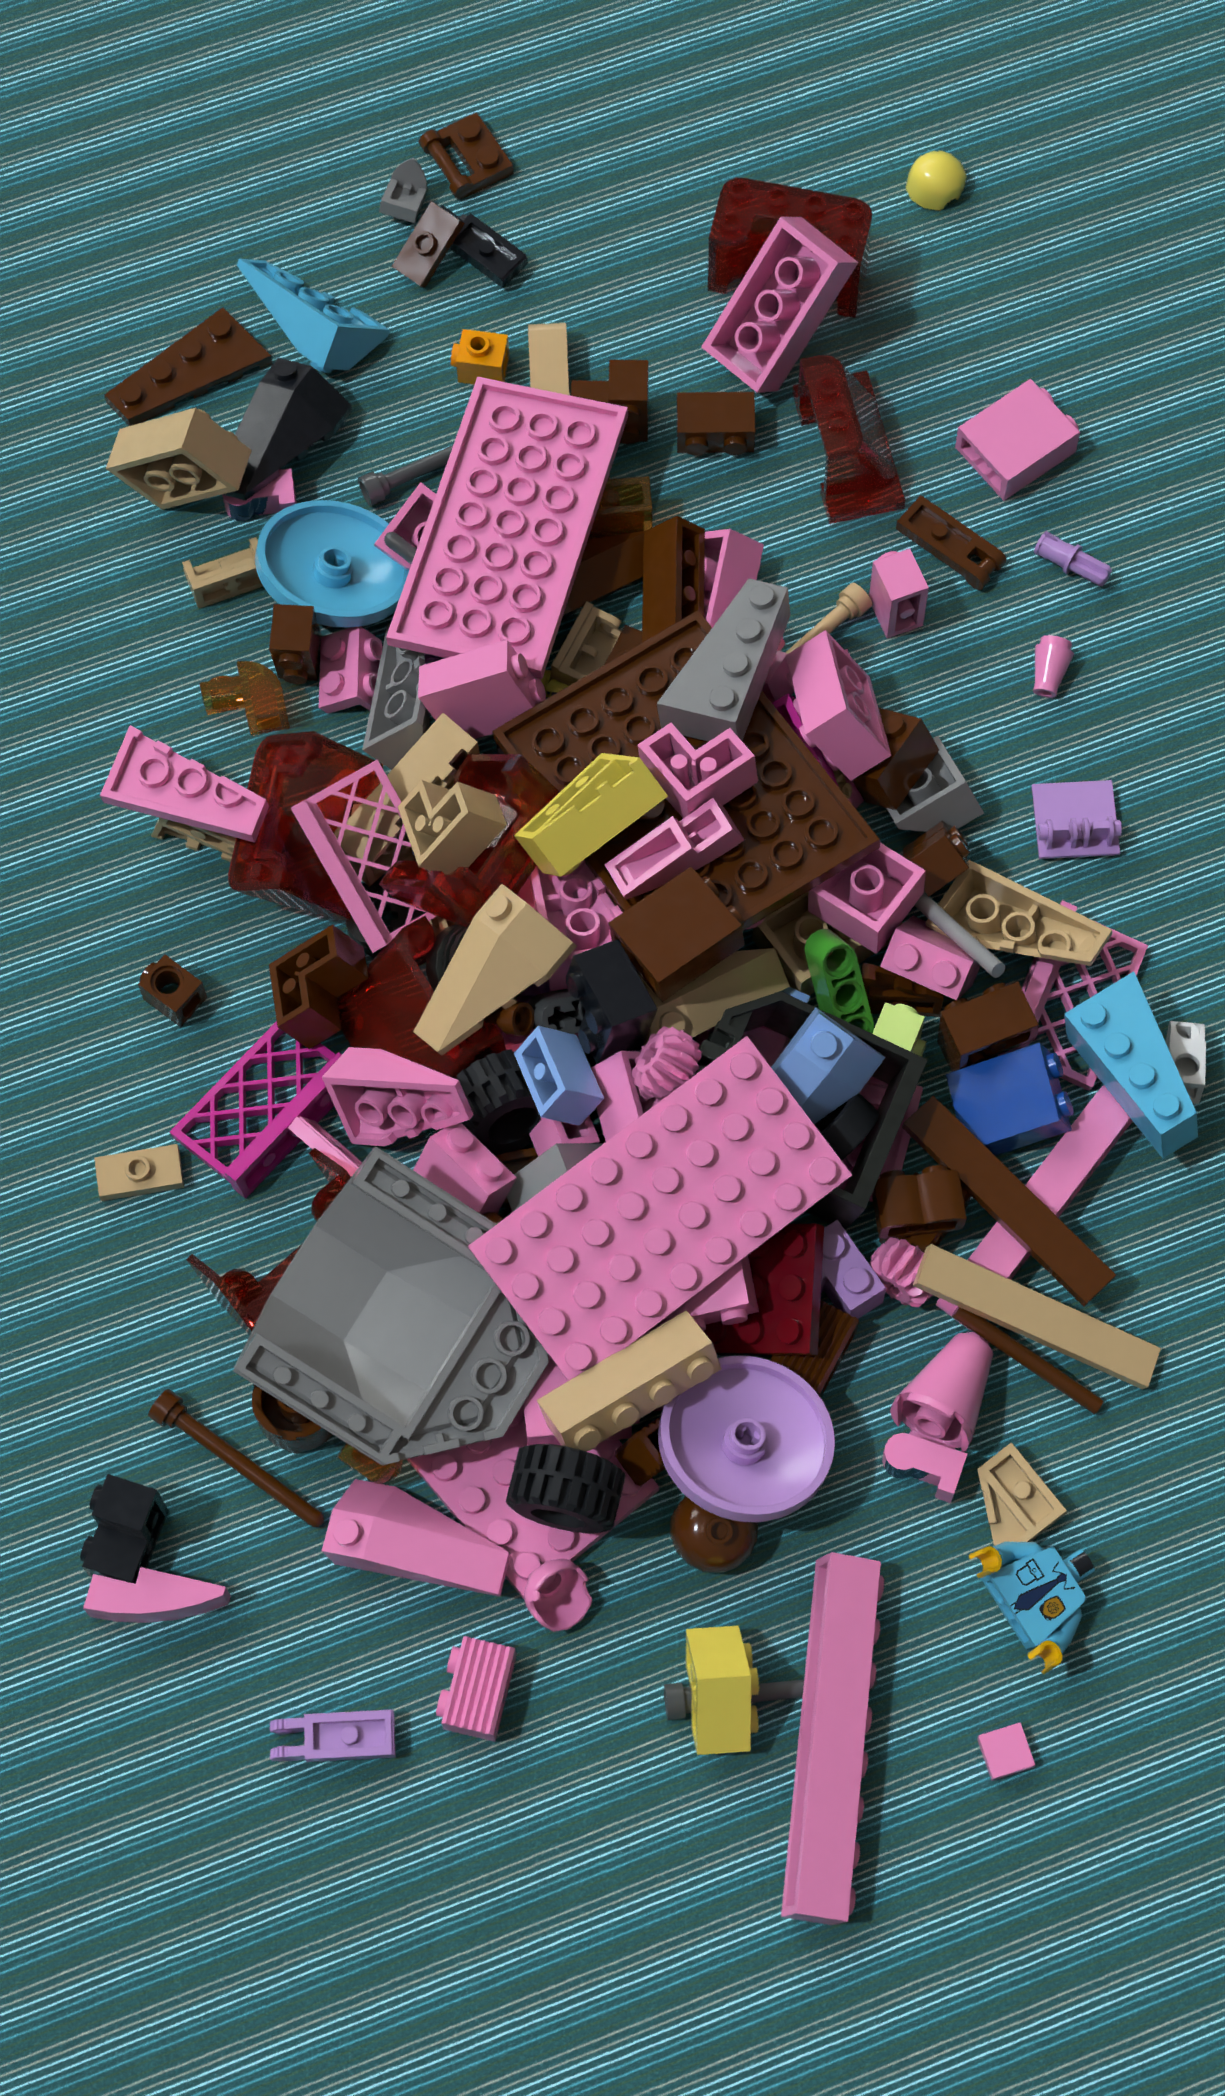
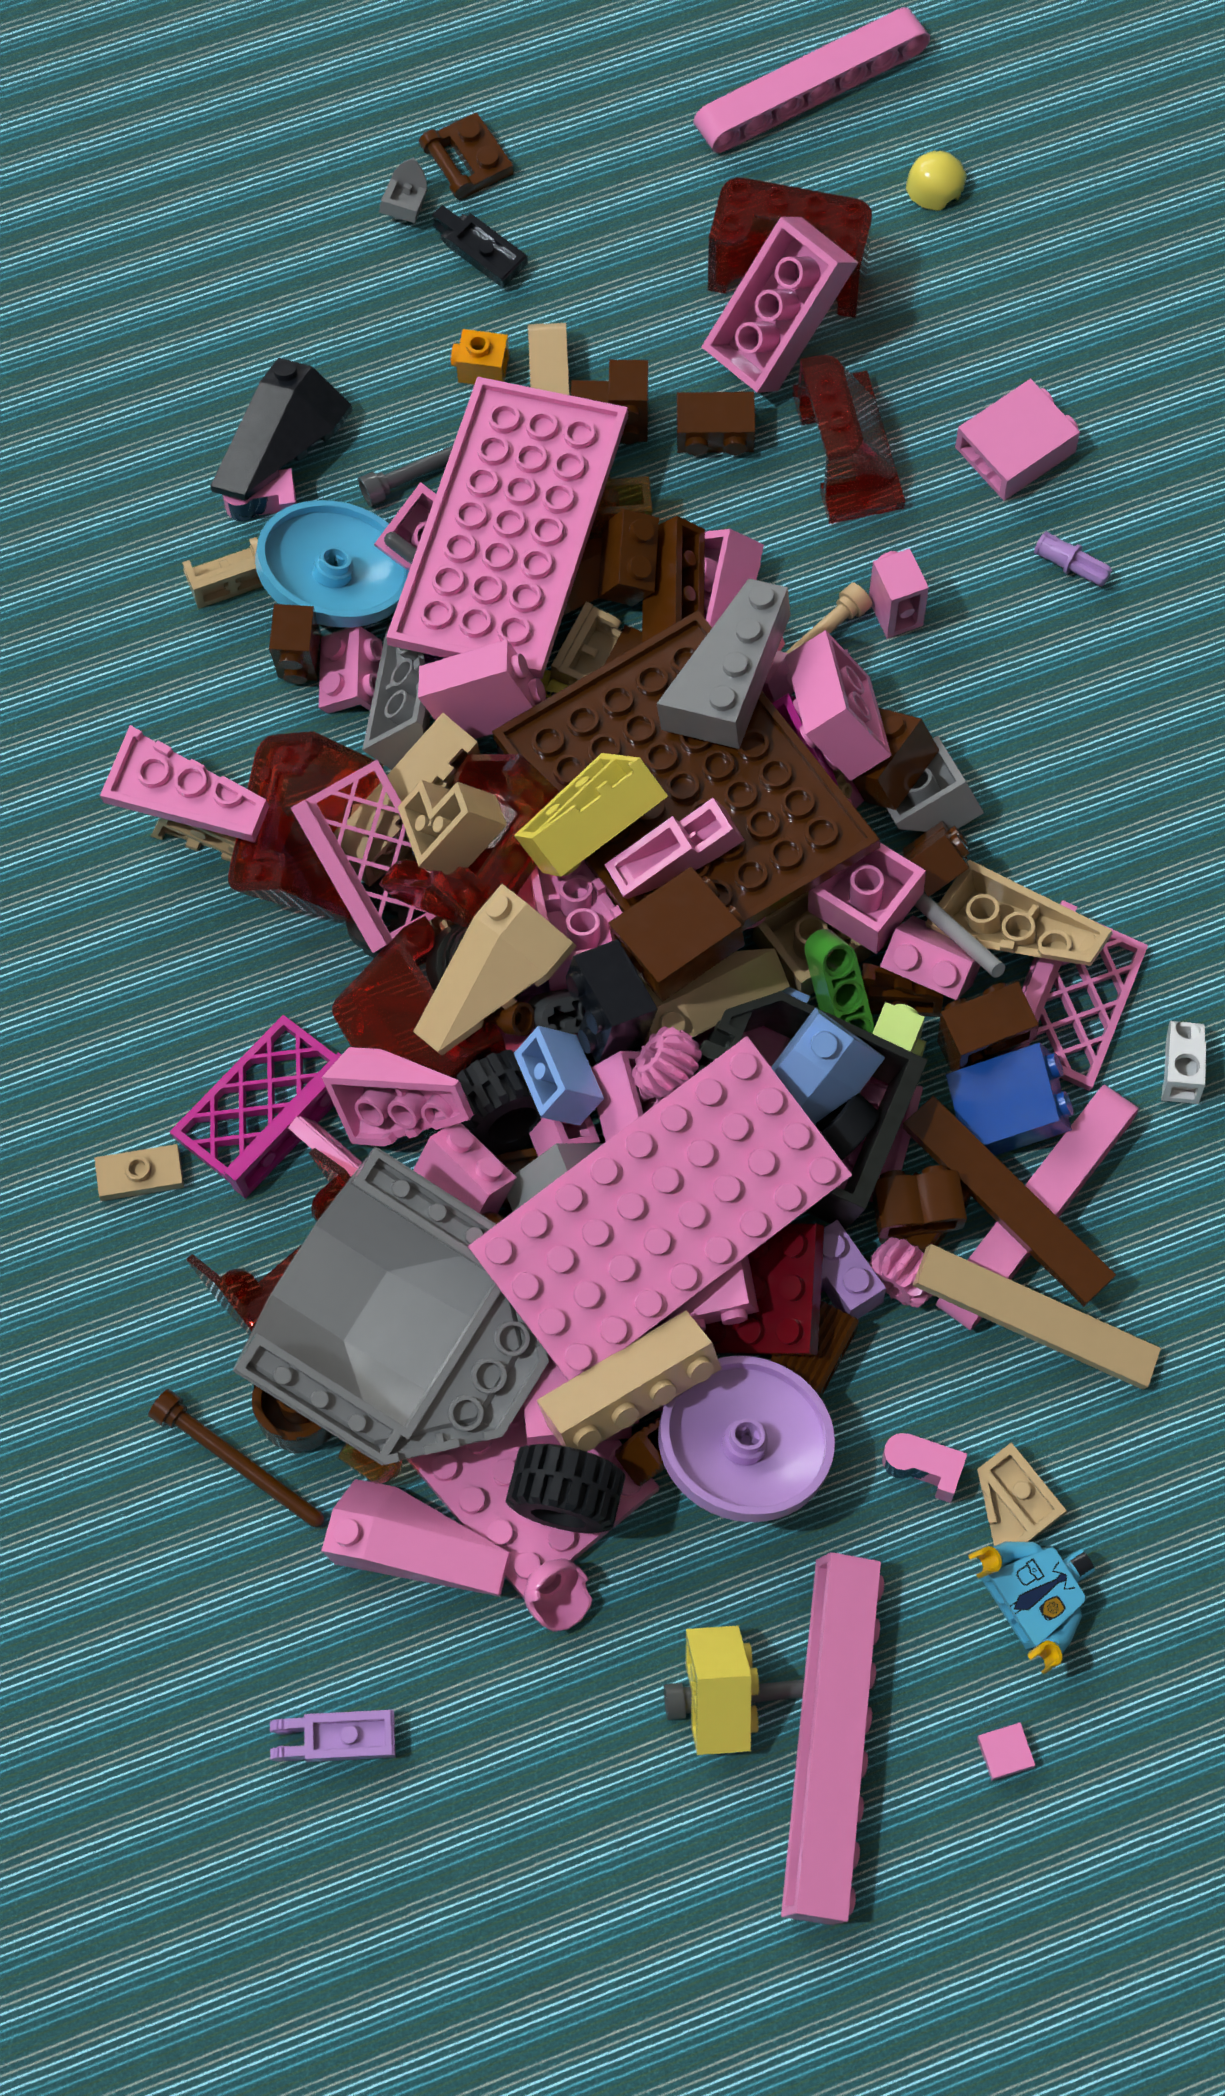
black brick [80,1474,169,1584] -> none
bright pink slope [83,1567,231,1623] -> none
reddish brown wing [104,307,273,426] -> none
tan brick [106,407,252,510] -> none
reddish brown brick [138,954,207,1027] -> none
clear orange brick [200,661,290,736] -> none
medium azure wedge [237,258,390,373] -> none
reddish brown brick [269,924,369,1049] -> none
plate [392,201,465,288] -> none
bright pink brick [436,1636,517,1742] -> none
bright pink brick [637,722,758,818] -> none
reddish brown cylinder [670,1496,758,1573] -> none
bright pink cone [890,1332,993,1452] -> none
reddish brown plate [896,495,1007,590] -> none
reddish brown bar [952,1307,1104,1414] -> none
lavender hinge [1031,780,1122,859] -> none
bright pink cone [1033,635,1074,698] -> none
medium azure wedge [1064,971,1198,1158] -> none
none -> reddish brown brick [598,509,659,606]
none -> bright pink beam [693,7,930,153]

